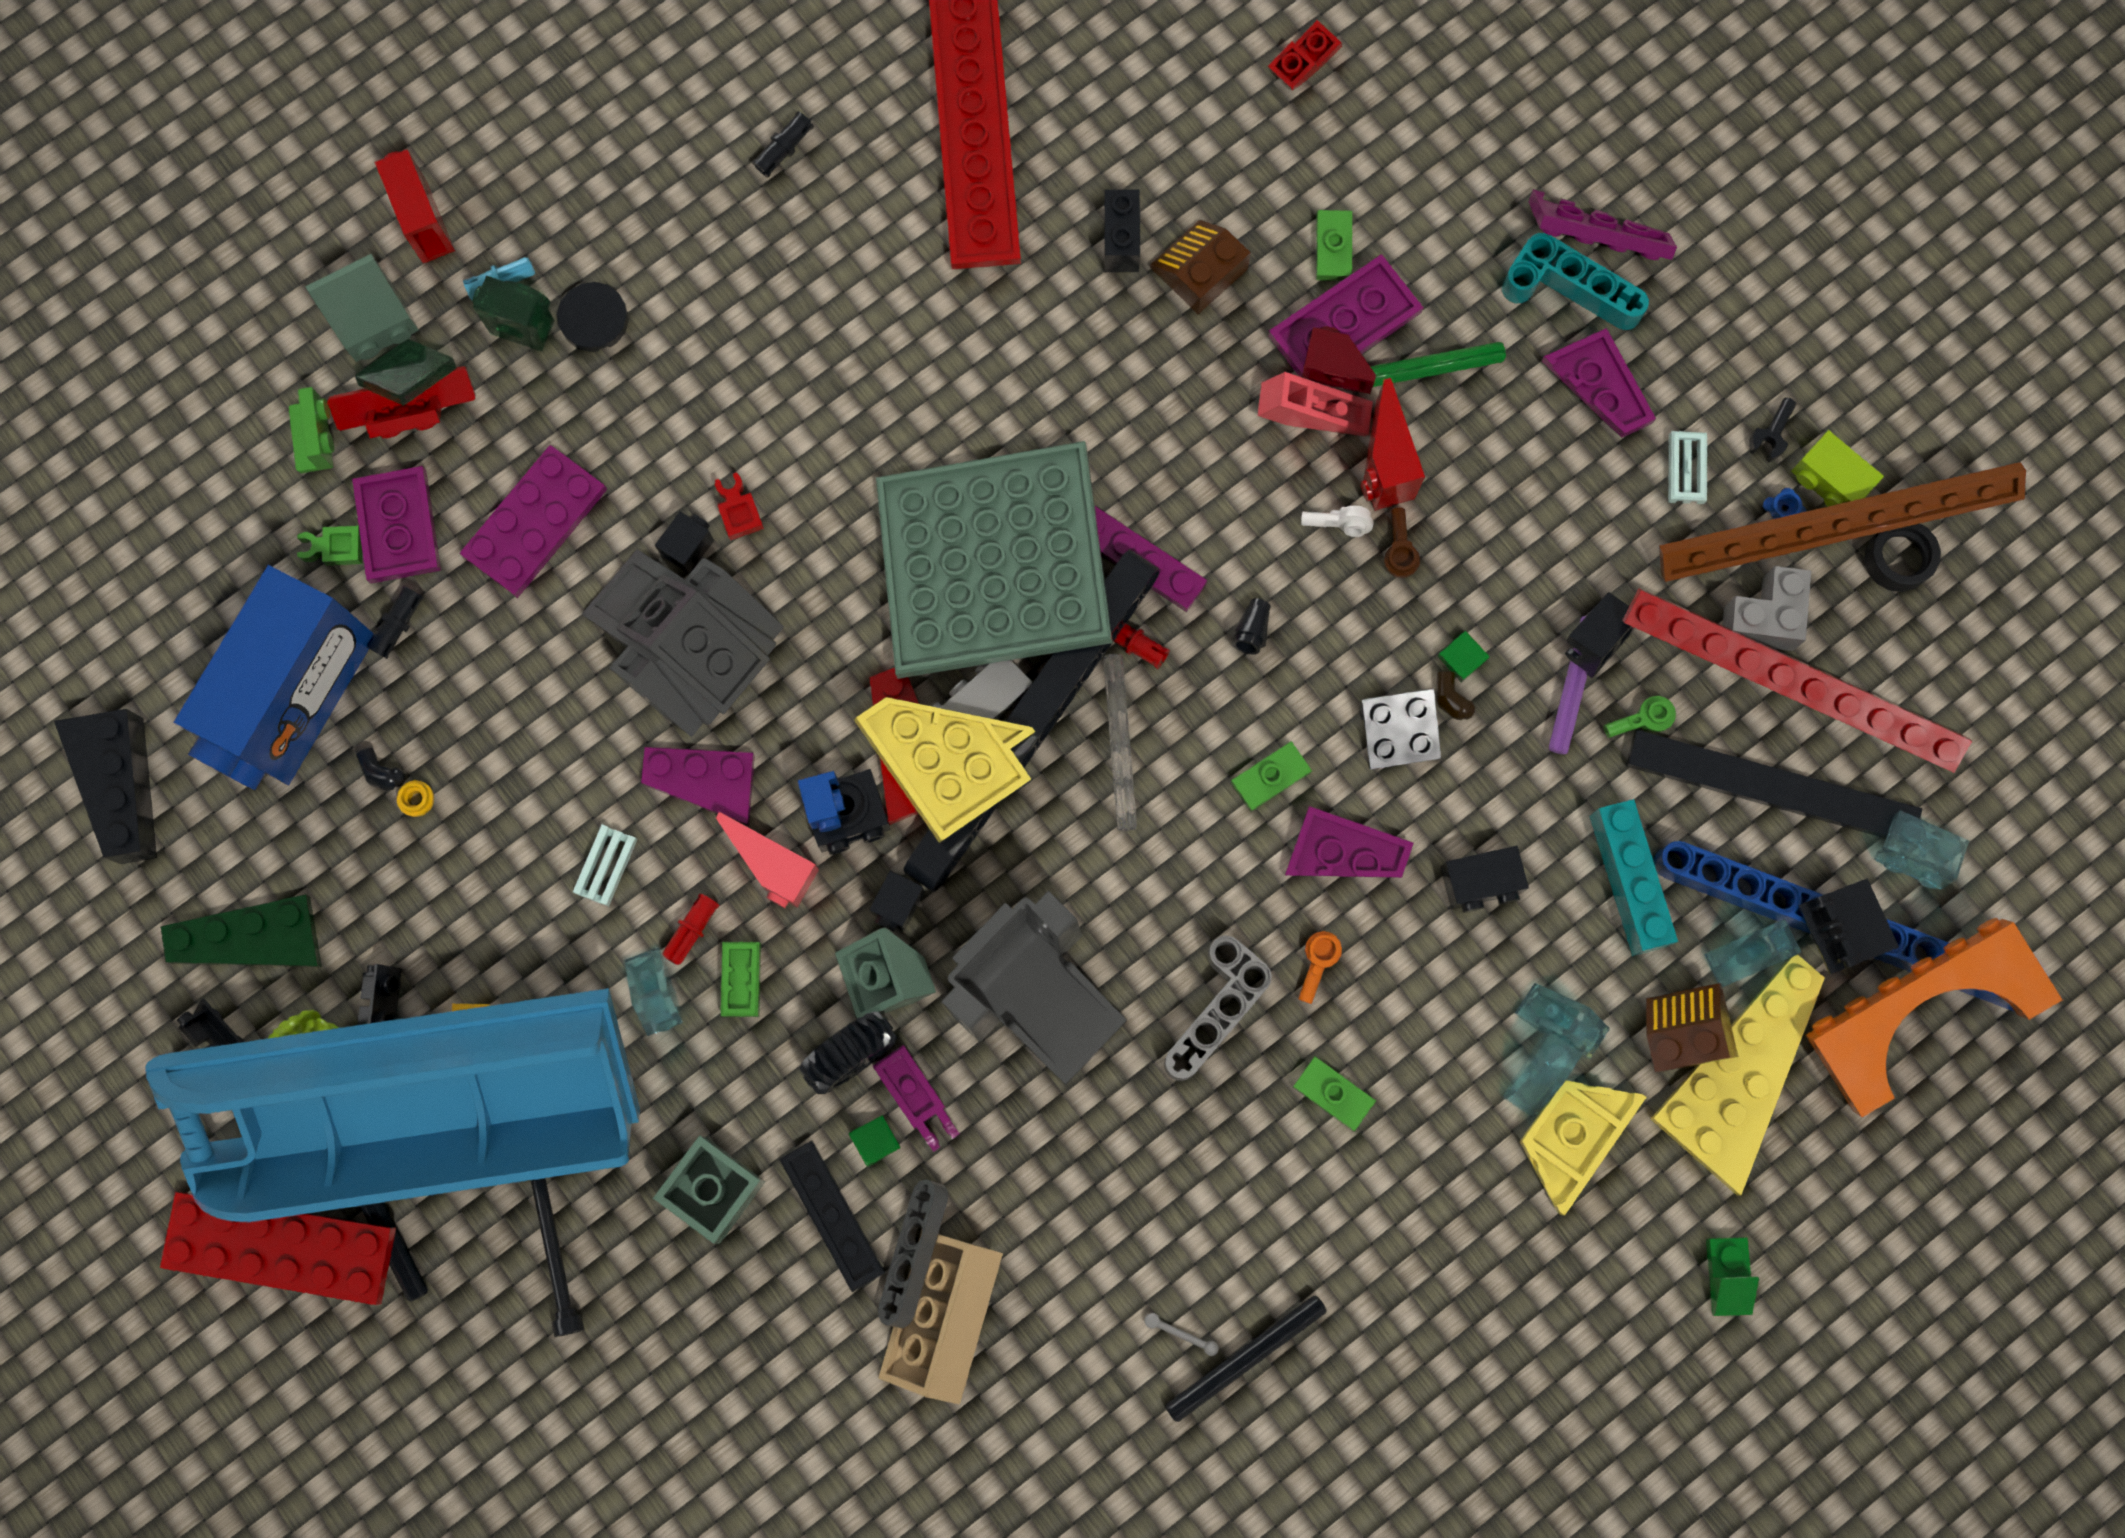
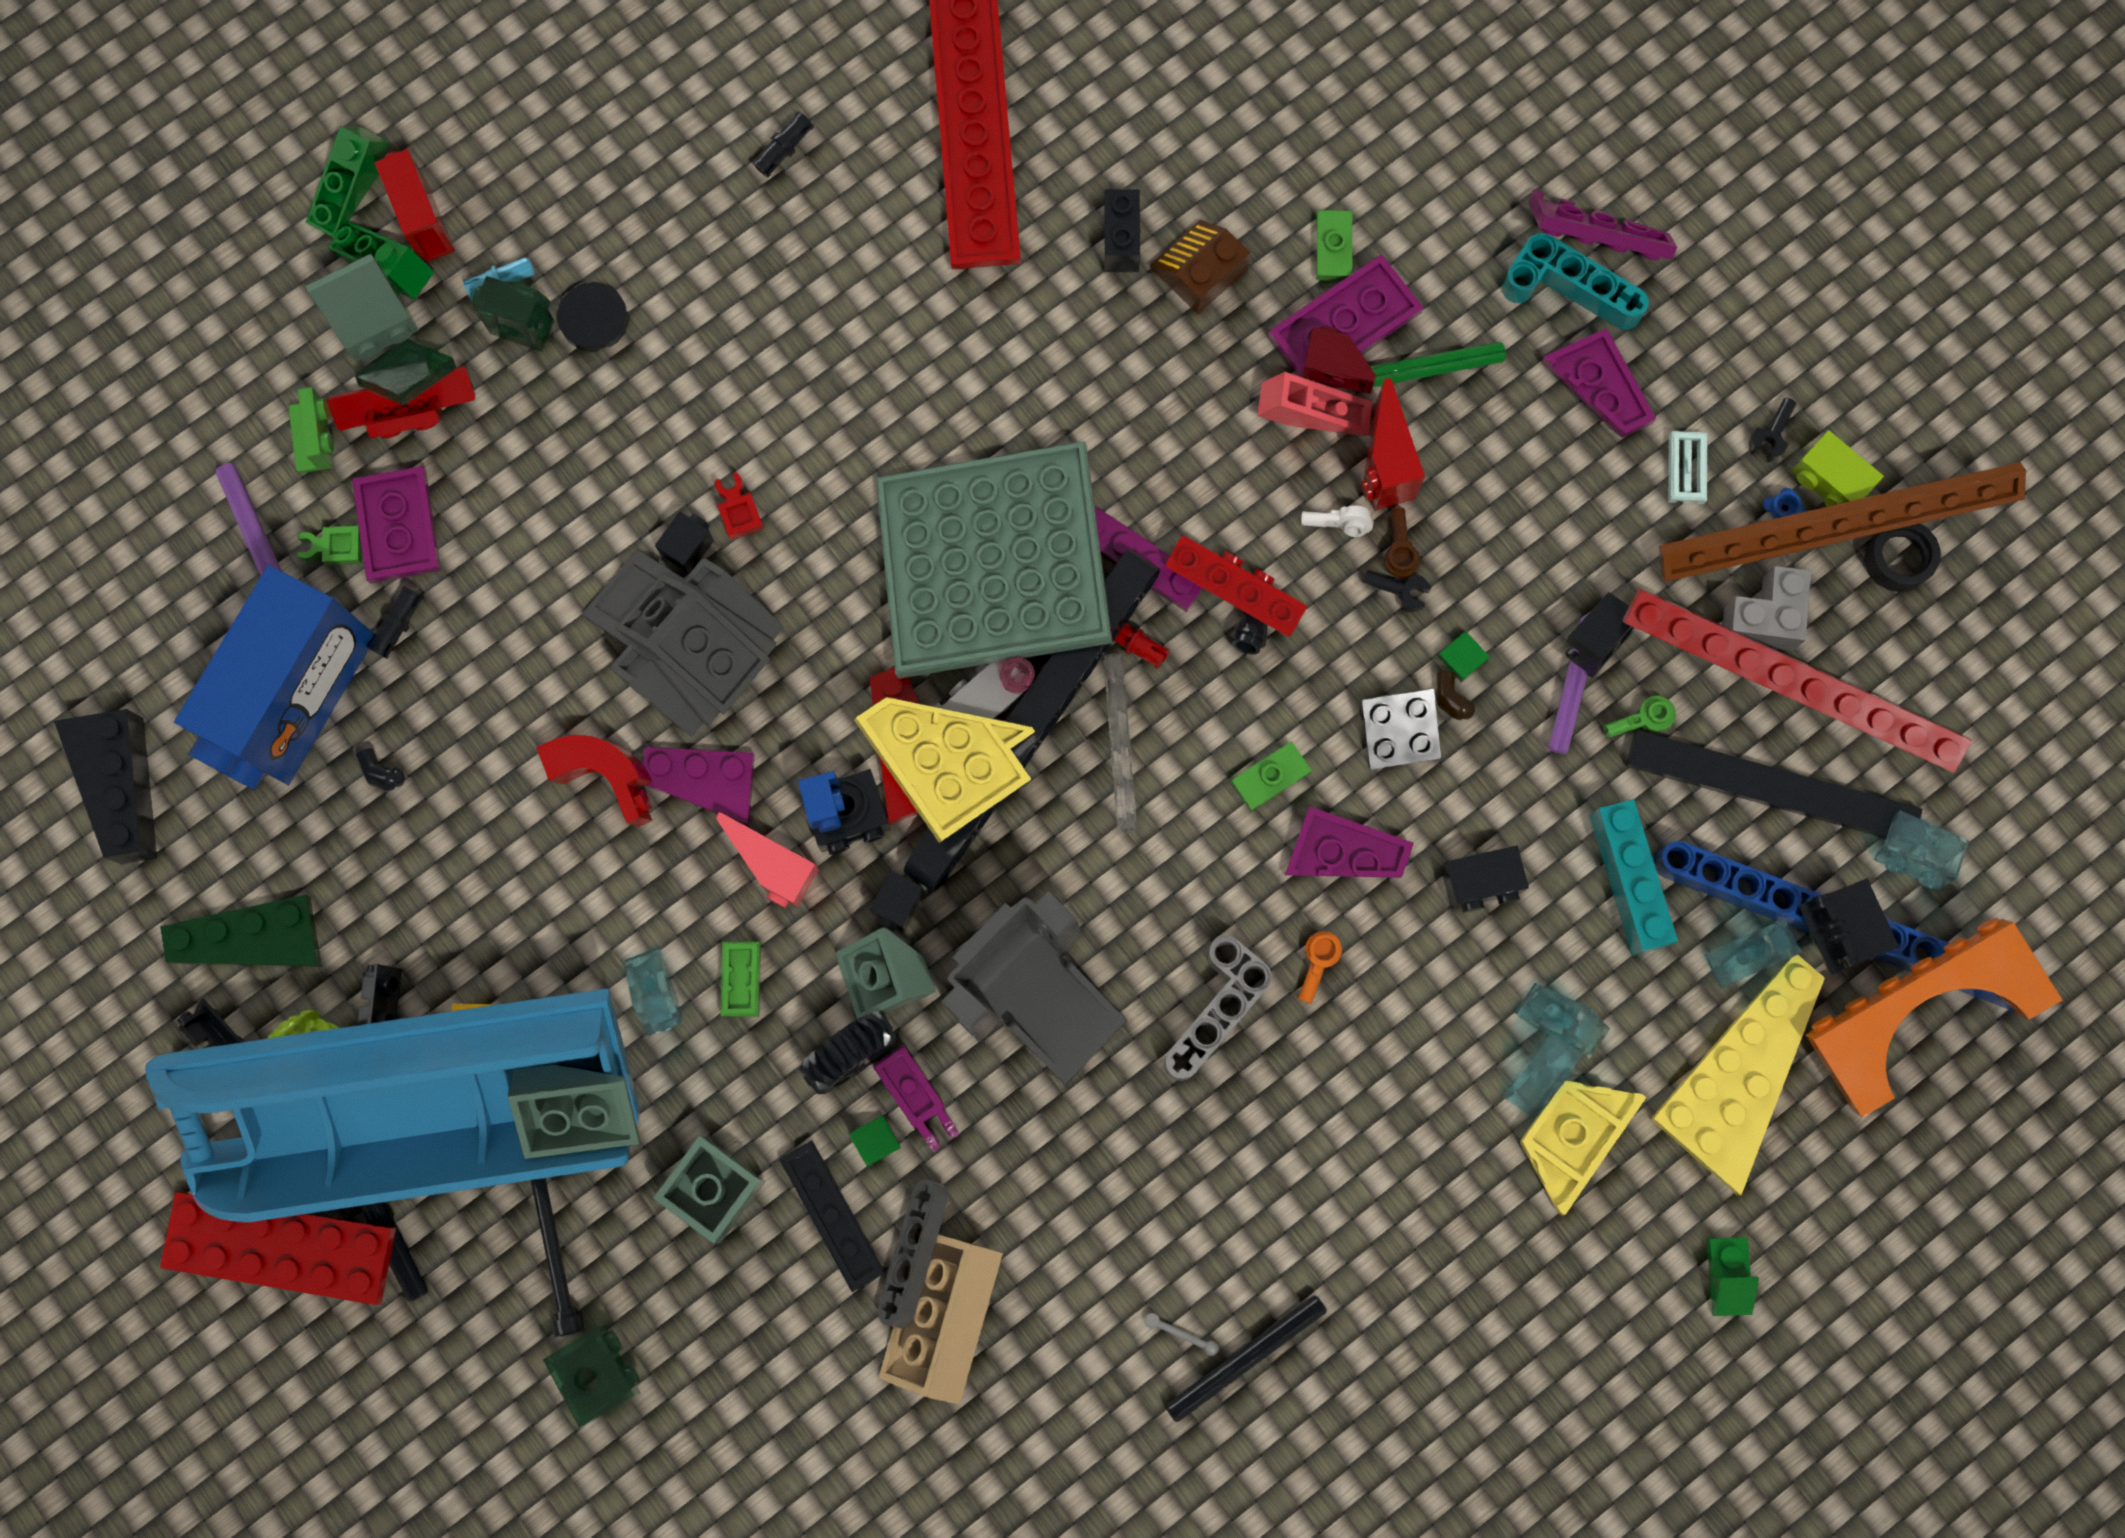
yellow plate [397,780,434,817] -> none
magenta plate [459,445,608,599] -> none
light aqua tile [573,825,638,907] -> none
red axle [662,893,720,965] -> none
red slope [1268,20,1342,91] -> none
bright green plate [1293,1057,1376,1132] -> none
reddish brown slope [1646,983,1739,1072] -> none
none -> medium lavender axle [215,463,282,576]
none -> green slope [305,126,390,238]
none -> green slope [327,221,435,300]
none -> sand green slope [508,1065,640,1159]
none -> red arch [536,735,652,827]
none -> clear green brick [543,1326,641,1428]
none -> clear pink bush [1000,657,1035,694]
none -> red bracket [1166,536,1307,636]
none -> black bar [1363,569,1432,612]

